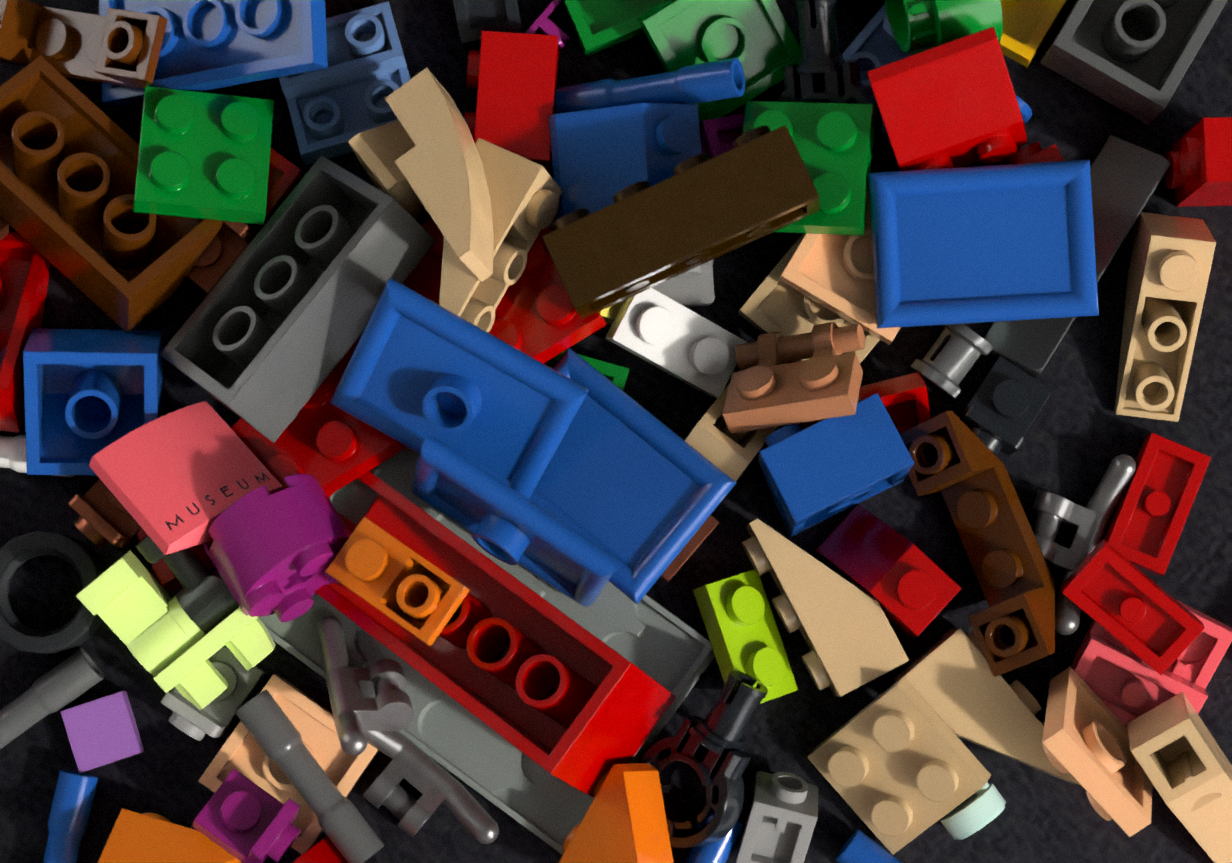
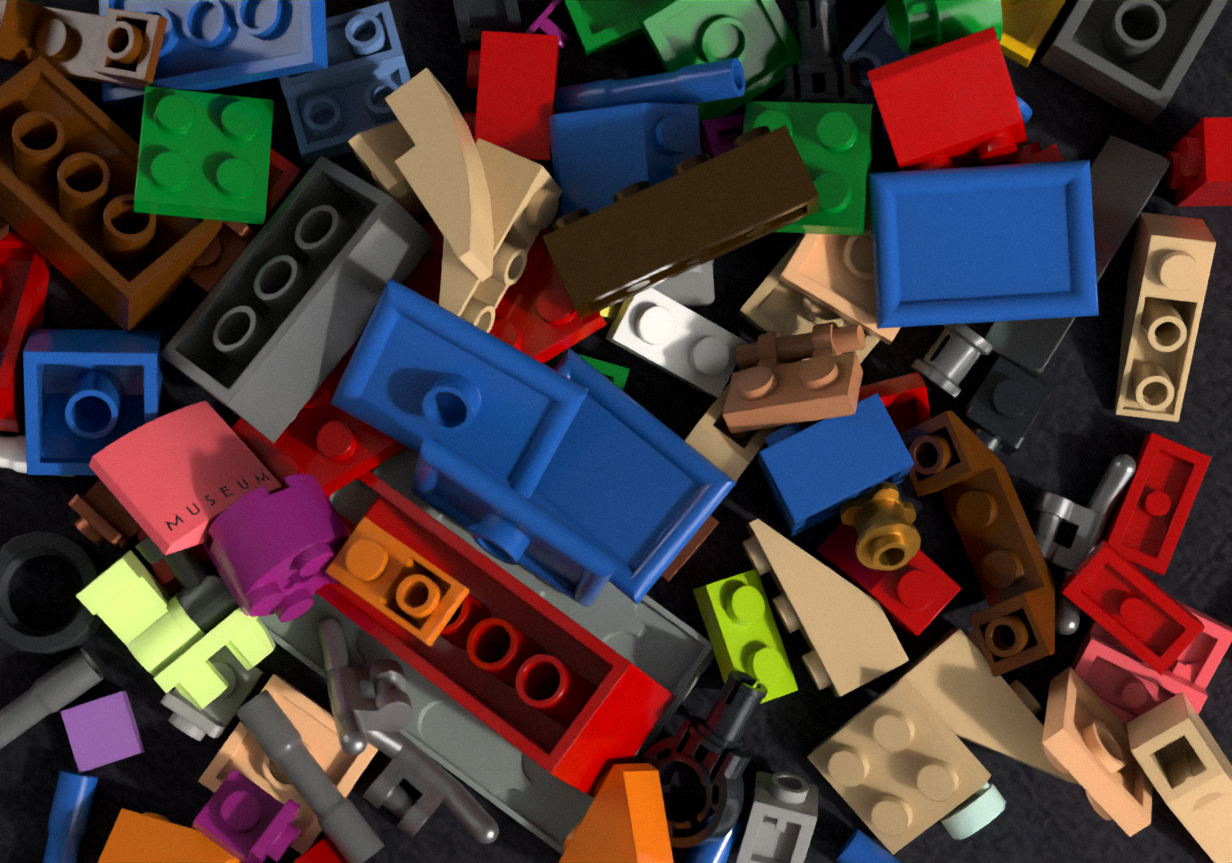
none -> pearl gold brick [839,482,921,571]

